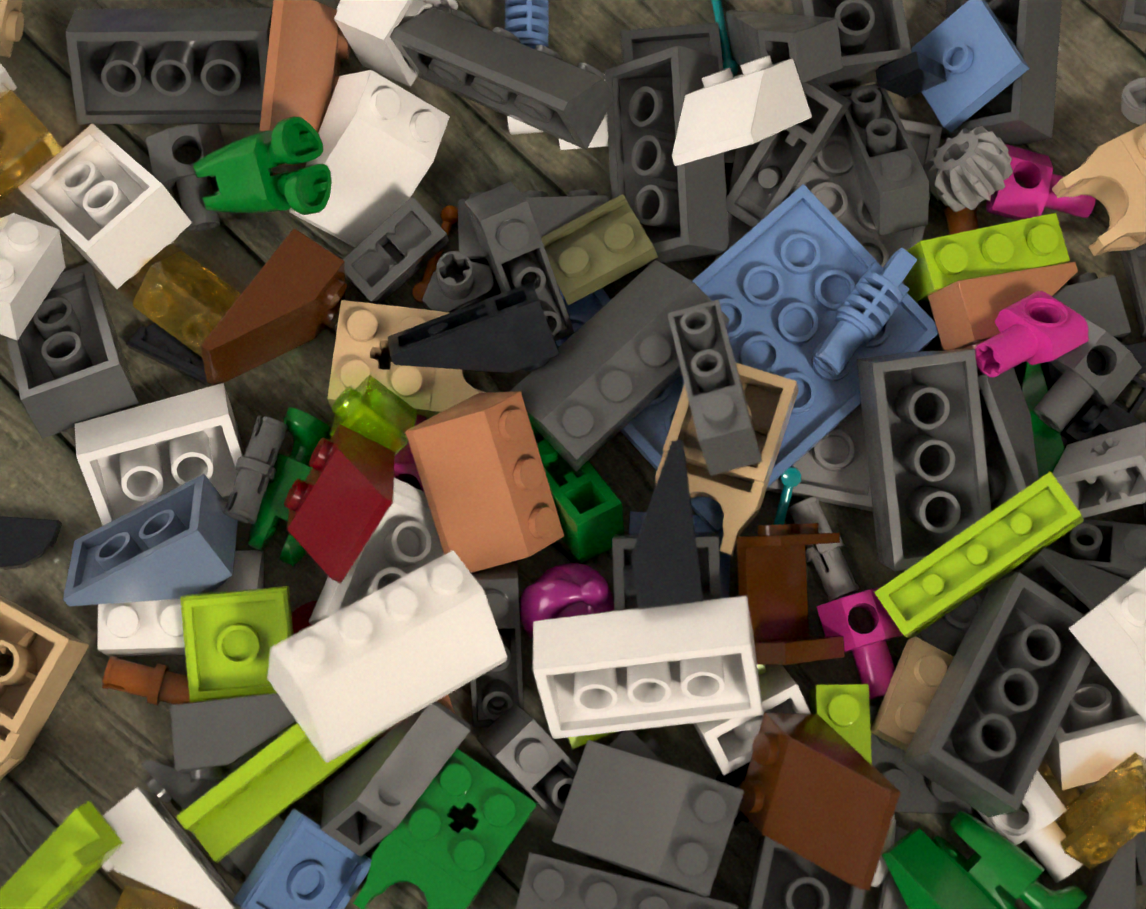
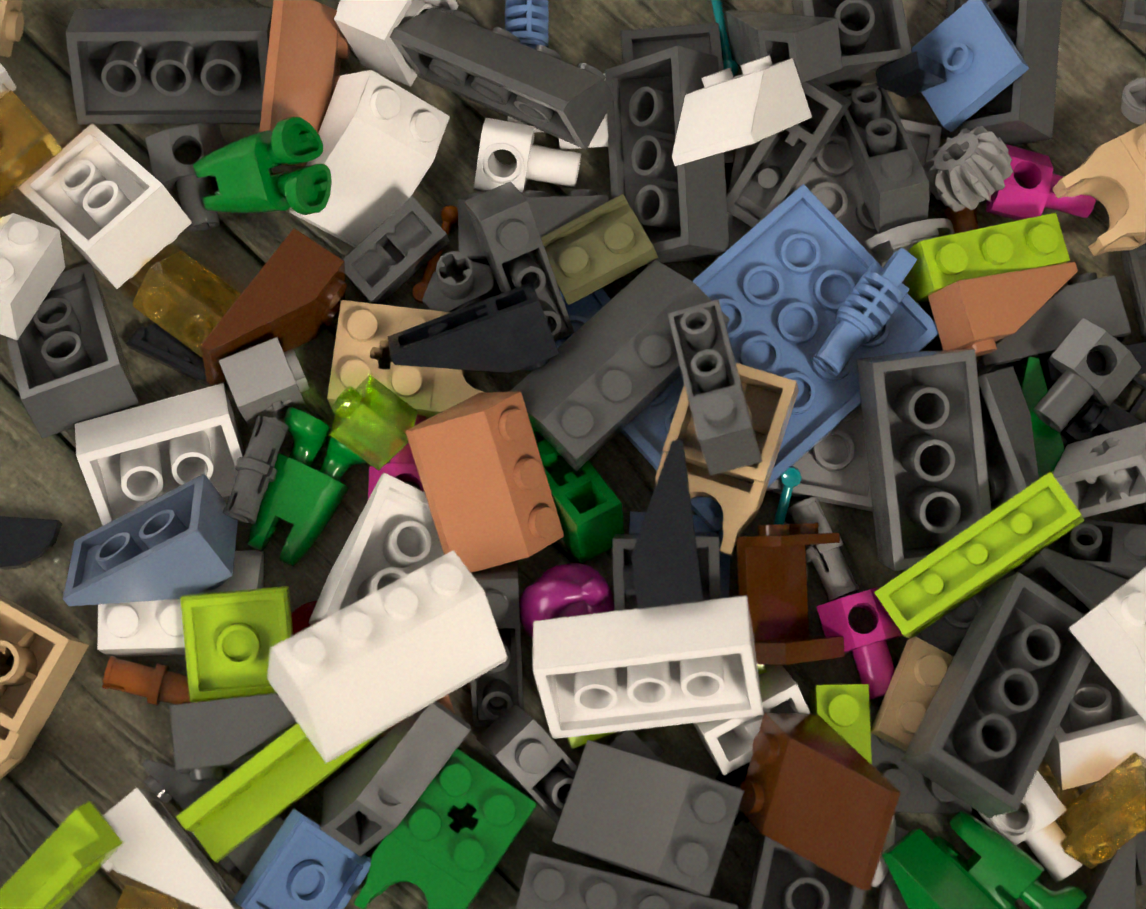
dark red slope [284,424,395,583] -> none
dark pink piece [975,291,1088,377] -> none
none -> light grey brick [219,337,310,430]
none -> white piece [474,118,581,193]
none -> light grey tile [861,218,955,263]

